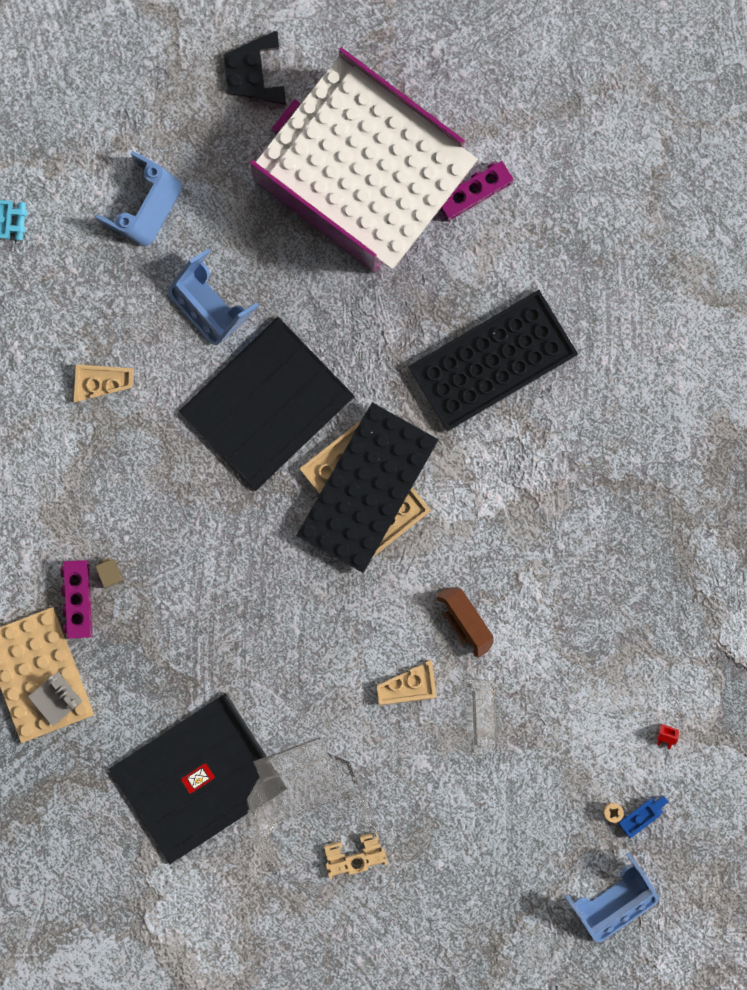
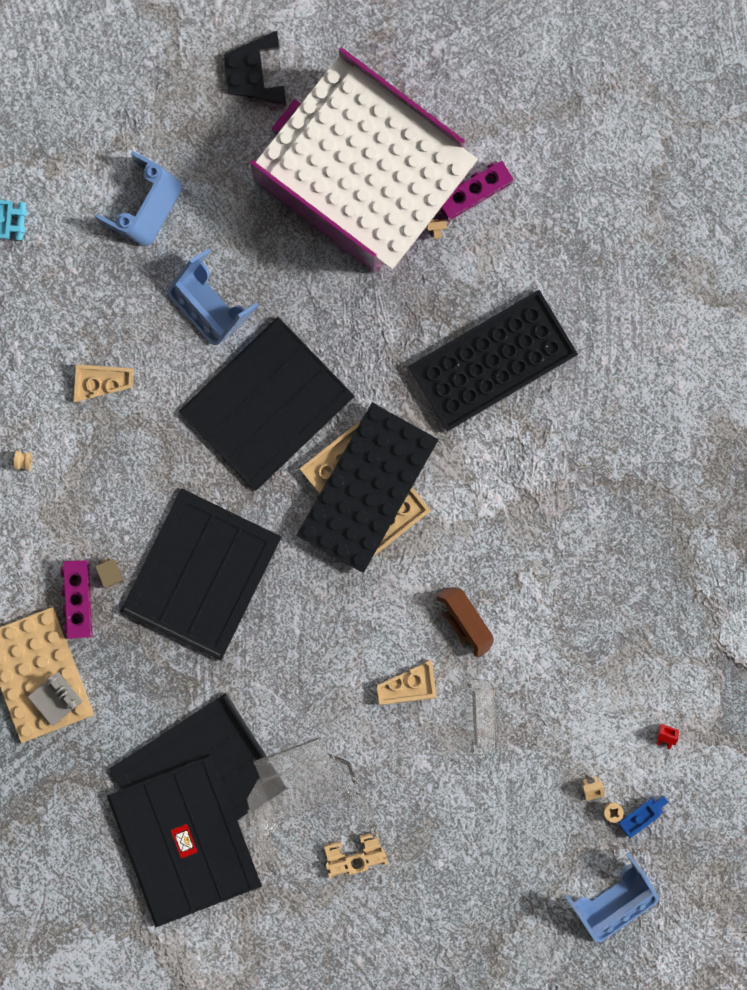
none -> tan wheel [14,451,32,471]
none -> black door [107,755,262,928]
none -> black door [120,488,282,661]
none -> tan tile [427,218,447,239]
none -> tan tile [583,776,605,801]

